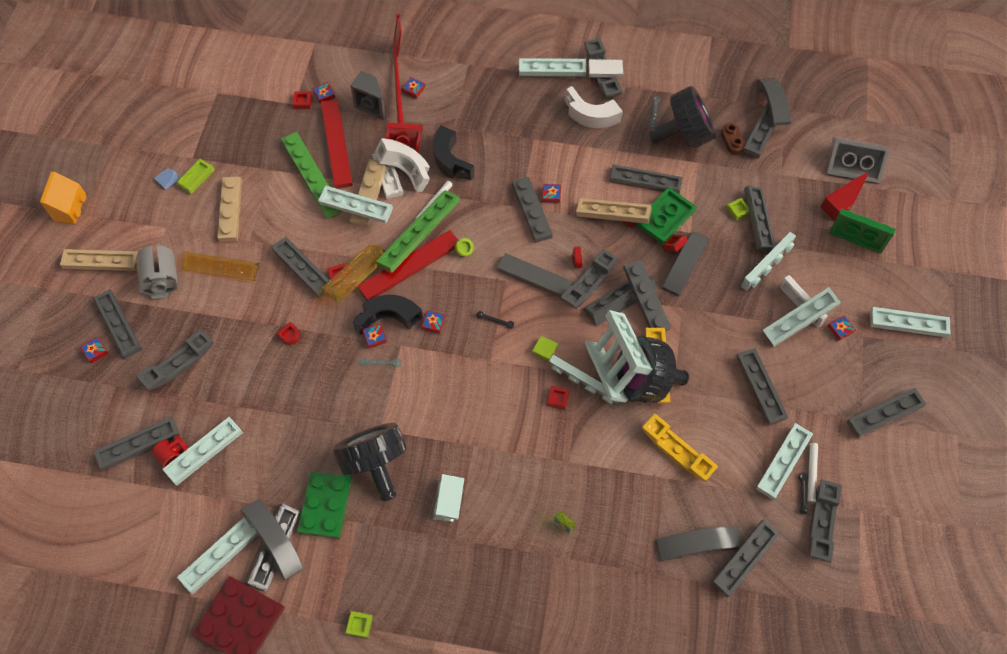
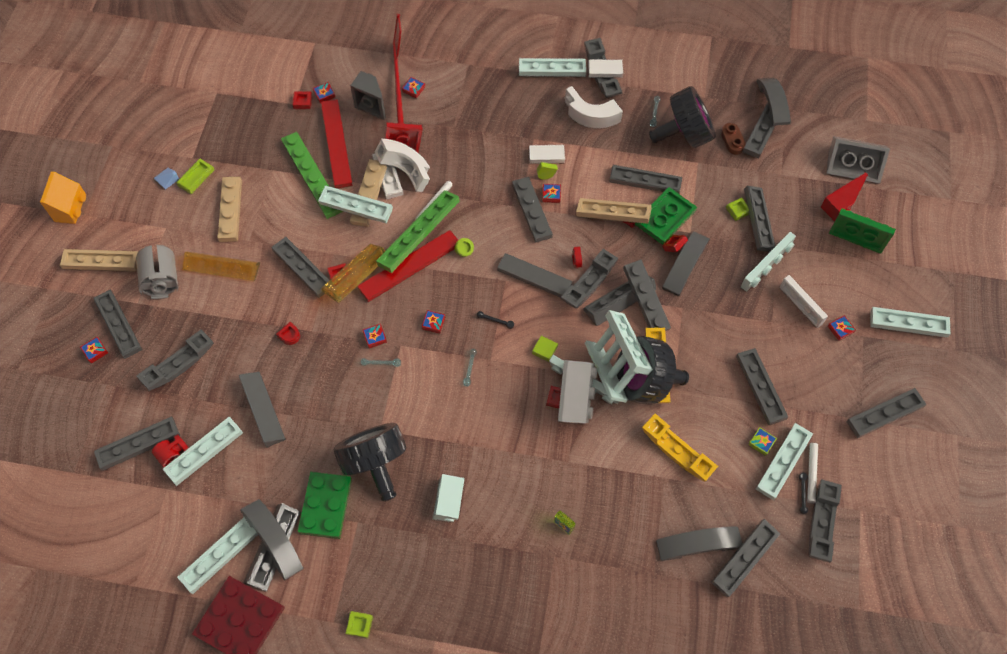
black arch [353,295,423,335] -> none
black arch [433,125,474,180] -> none
light aqua plate [763,287,841,347] -> none
none -> dark grey slope [239,372,286,447]
none -> clear light blue hinge [463,348,477,386]
none -> white tile [529,145,565,163]
none -> lime tile [537,162,558,180]
none -> light grey slope [558,360,597,423]
none -> tile [748,427,777,456]

